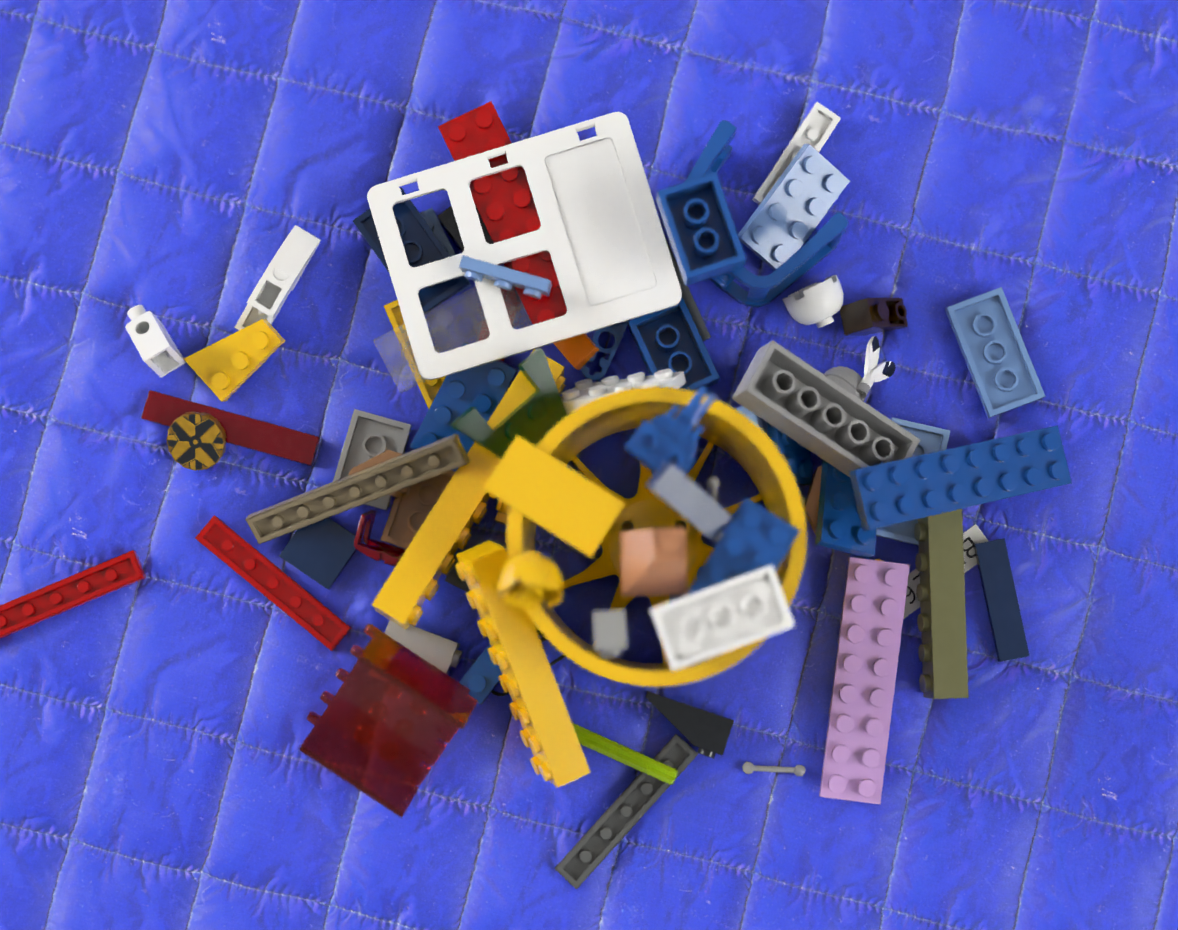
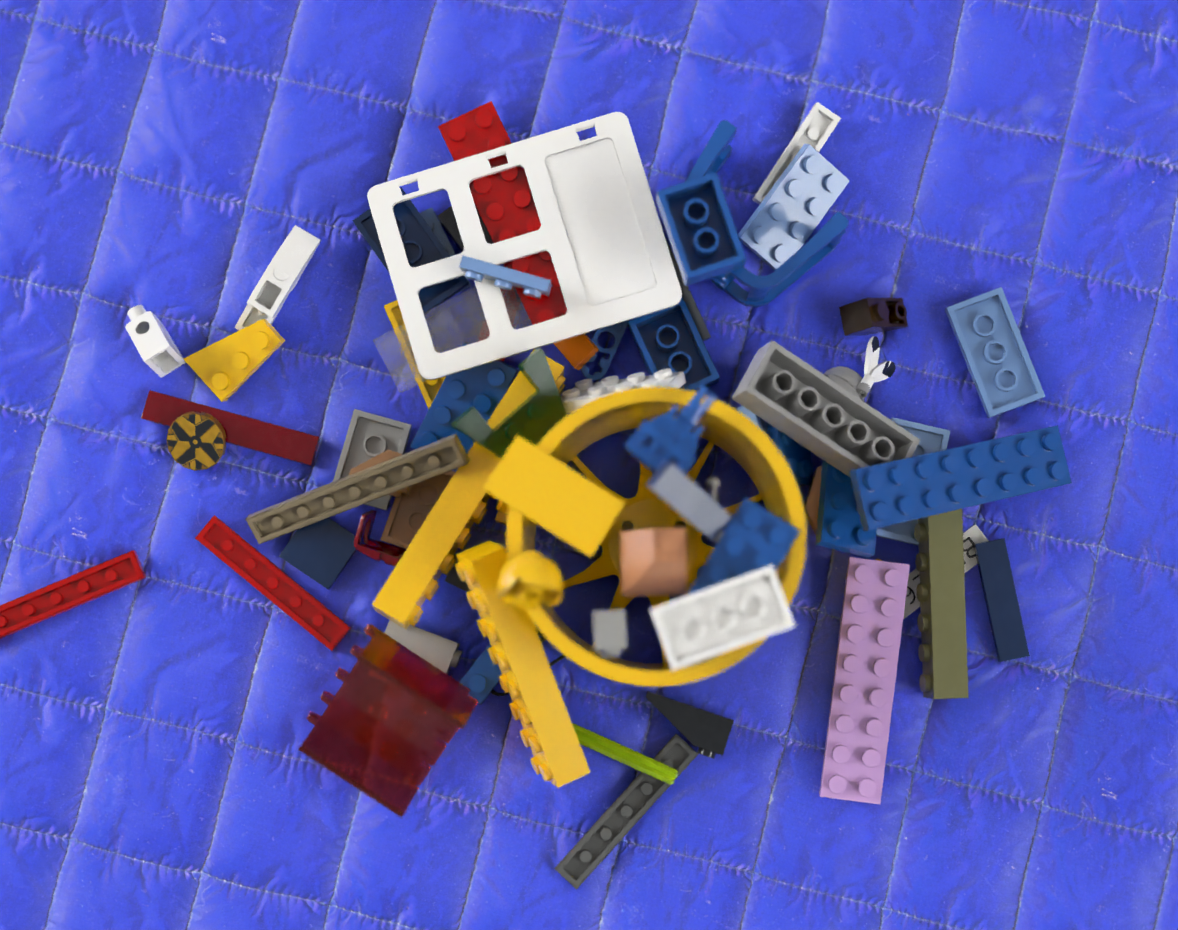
light grey hinge [742,762,806,777] -> none
white cylinder [782,275,844,328] -> none

